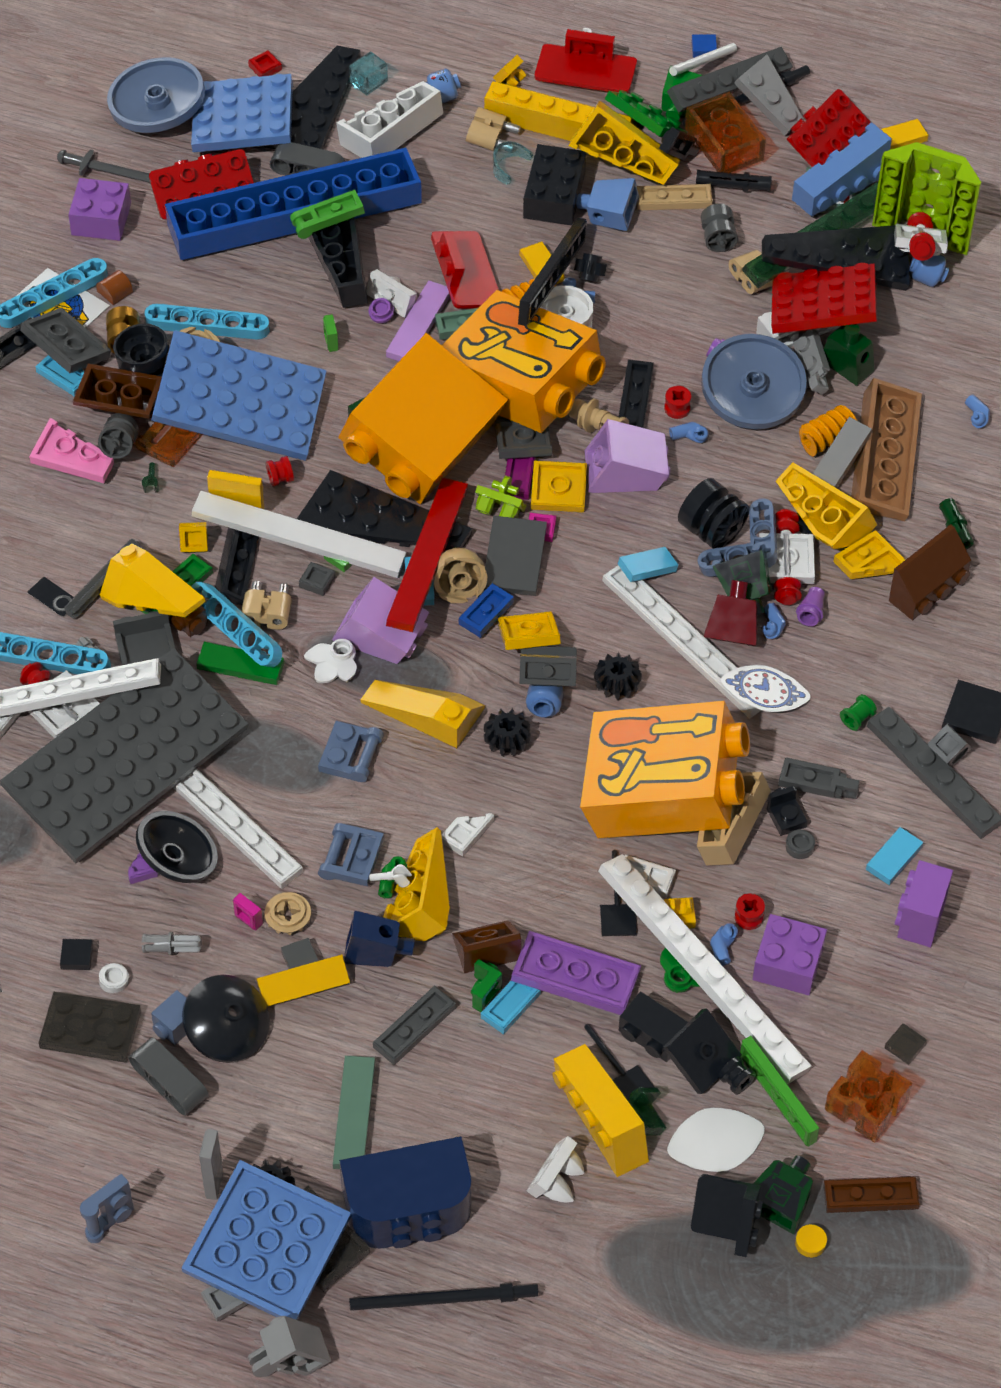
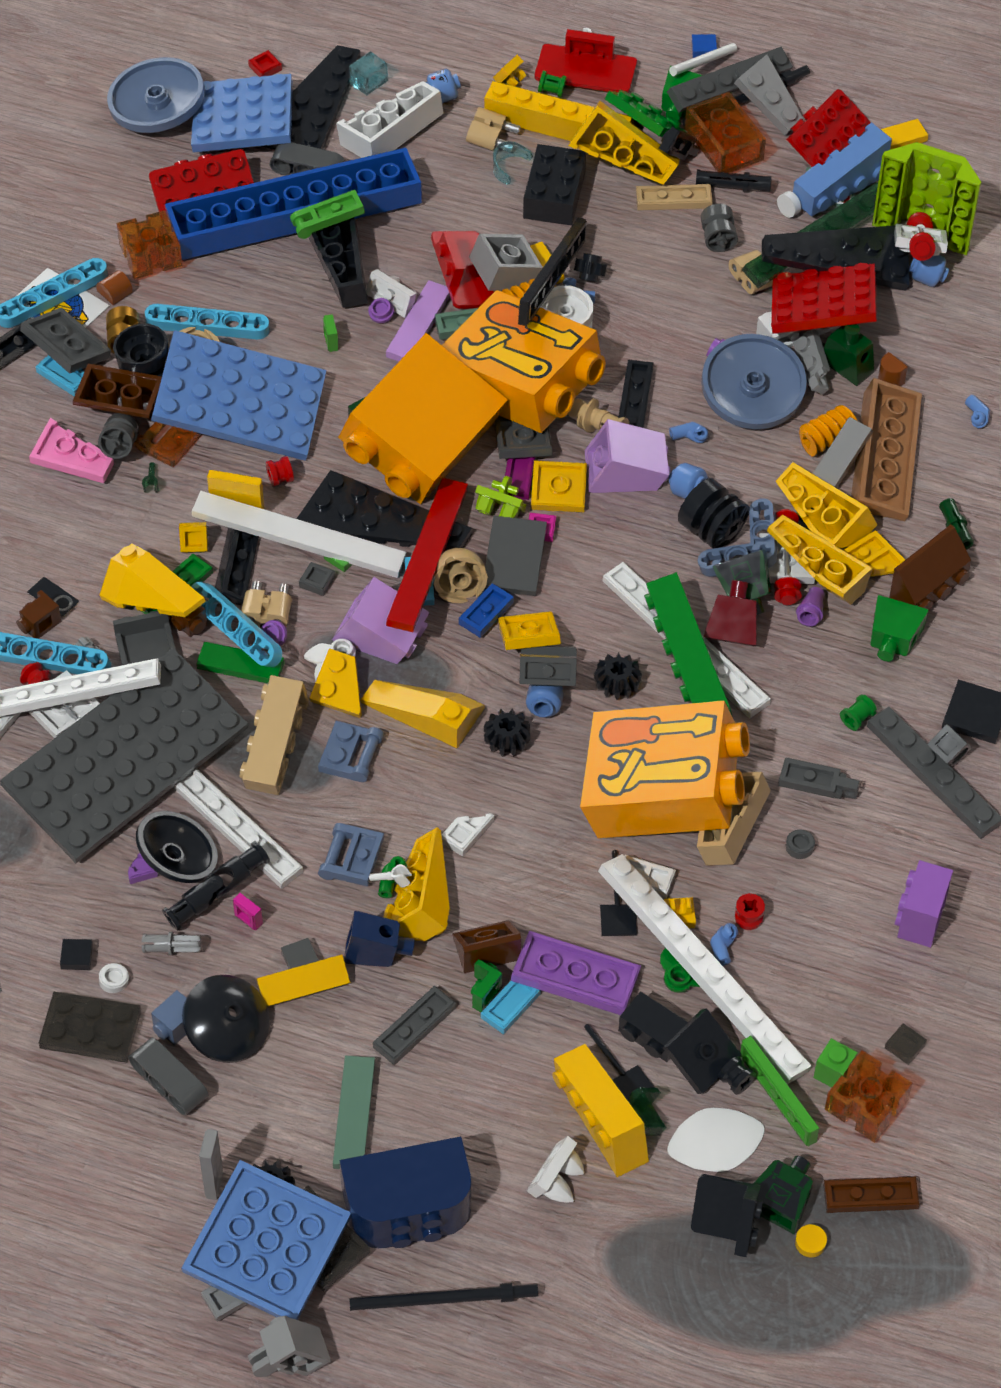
dark grey sword [57,150,150,182] -> none
dark grey axle [64,539,141,619] -> none
medium lavender brick [68,178,131,241] -> none
sand blue plate [80,1174,134,1243] -> none
tan gear [264,892,311,935] -> none
medium blue torso [576,178,639,231] -> none
medium azure tile [617,547,678,582] -> none
red wheel [664,386,691,419] -> none
sticker [721,665,810,712] -> none
medium lavender brick [752,914,827,995] -> none
medium blue arm [762,603,786,639] -> none
black bracket [767,786,808,836] -> none
medium azure tile [866,827,923,885] -> none
none -> reddish brown brick [16,590,62,639]
none -> clear orange brick [116,210,182,279]
none -> black piece [162,841,270,931]
none -> tan wedge [240,675,309,795]
none -> medium lavender plate [261,620,287,646]
none -> yellow wing [309,648,362,718]
none -> light grey brick [469,234,543,291]
none -> green bush [538,70,567,98]
none -> green brick [644,572,733,717]
none -> medium blue head [669,463,708,499]
none -> yellow wedge [767,515,872,605]
none -> white tile [777,191,801,218]
none -> bright green brick [813,1038,858,1092]
none -> green torso [870,595,929,662]
none -> dark orange brick [878,352,908,386]

